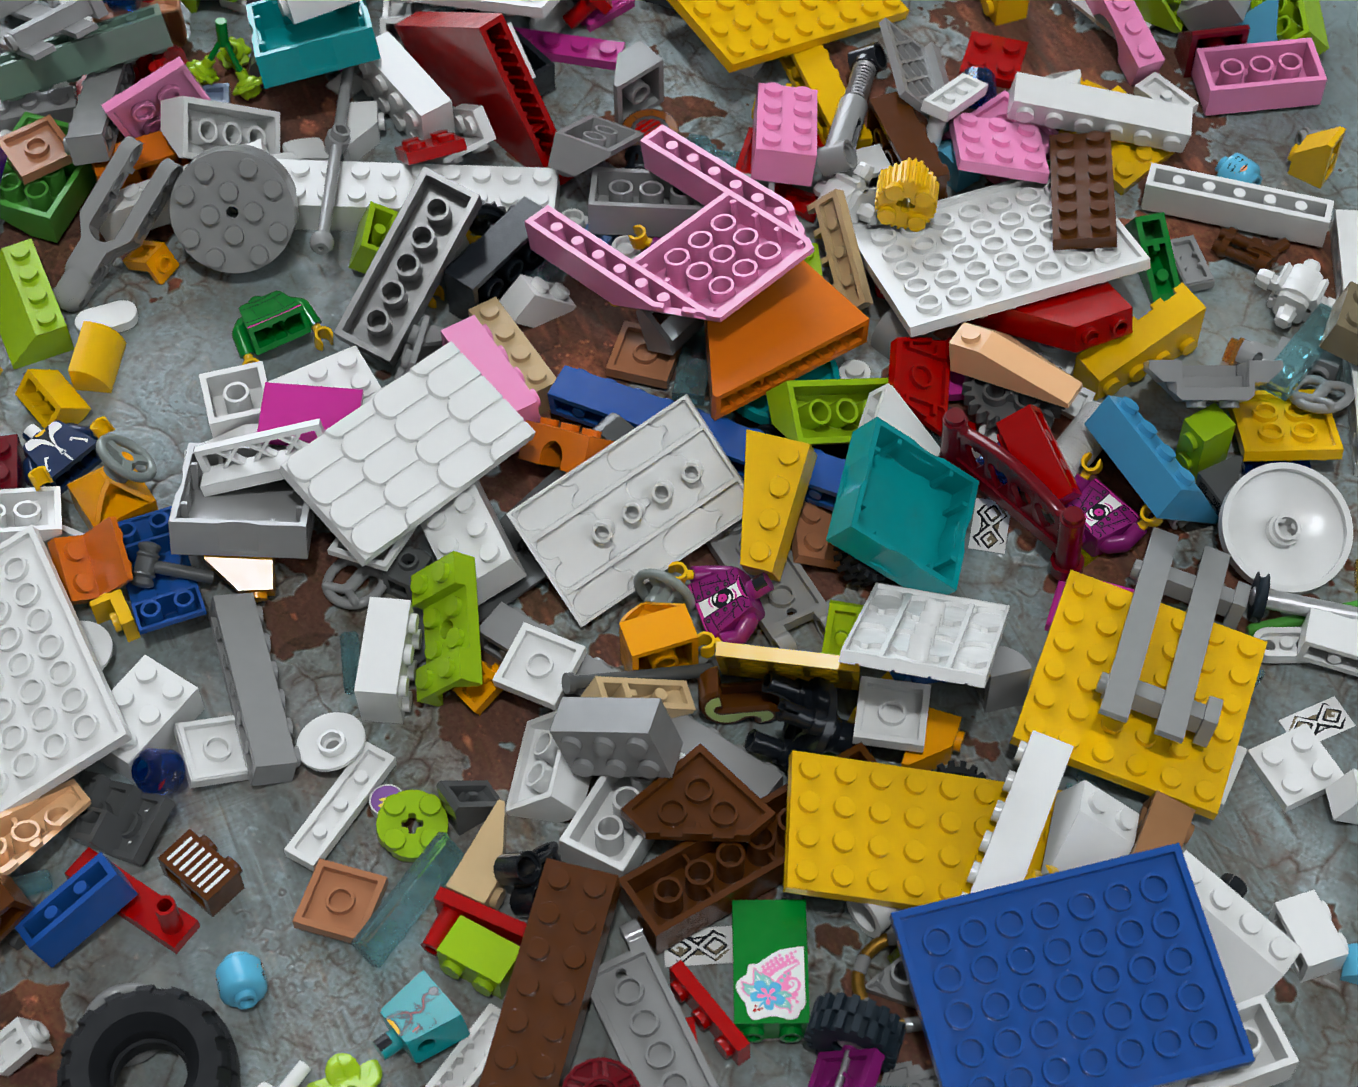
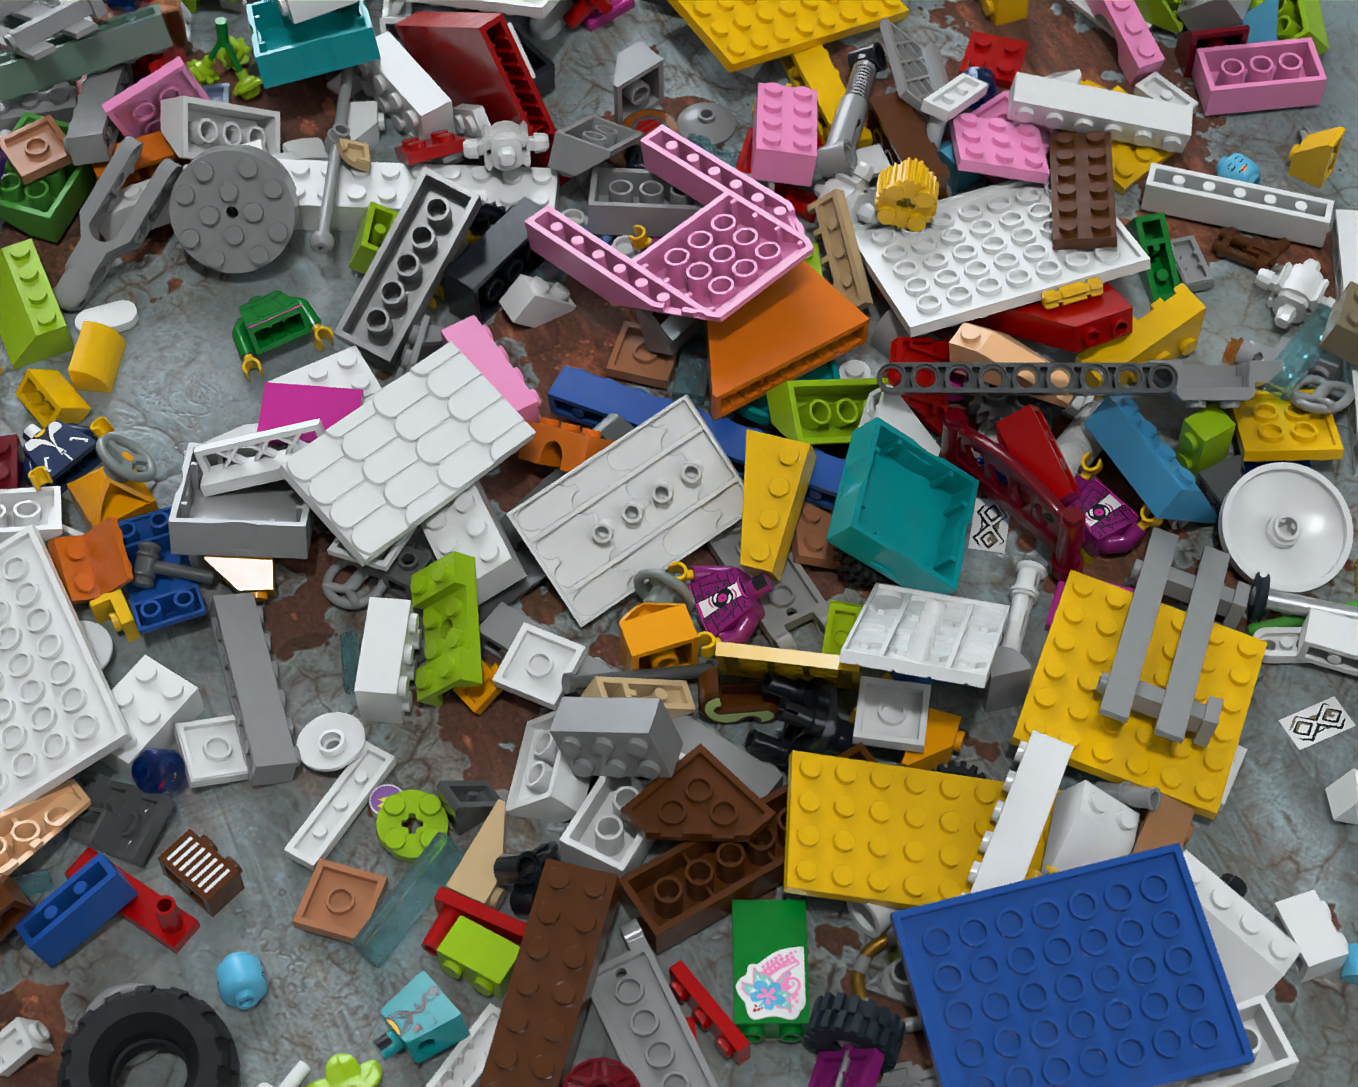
light orange bracket [122,240,179,285] -> none
white brick [199,361,267,438] -> none
tan brick [468,297,556,414] -> none
dark pink plate [514,27,625,70] -> none
white sticker [664,926,733,967] -> none
white plate [1245,723,1344,813] -> none
none -> tan tile [337,138,371,172]
none -> white piece [463,120,549,171]
none -> light grey dish [677,102,736,148]
none -> dark grey beam [877,362,1178,396]
none -> white pin [1000,560,1046,654]
none -> yellow axle [1041,277,1103,310]
none -> light grey axle [1095,781,1162,811]

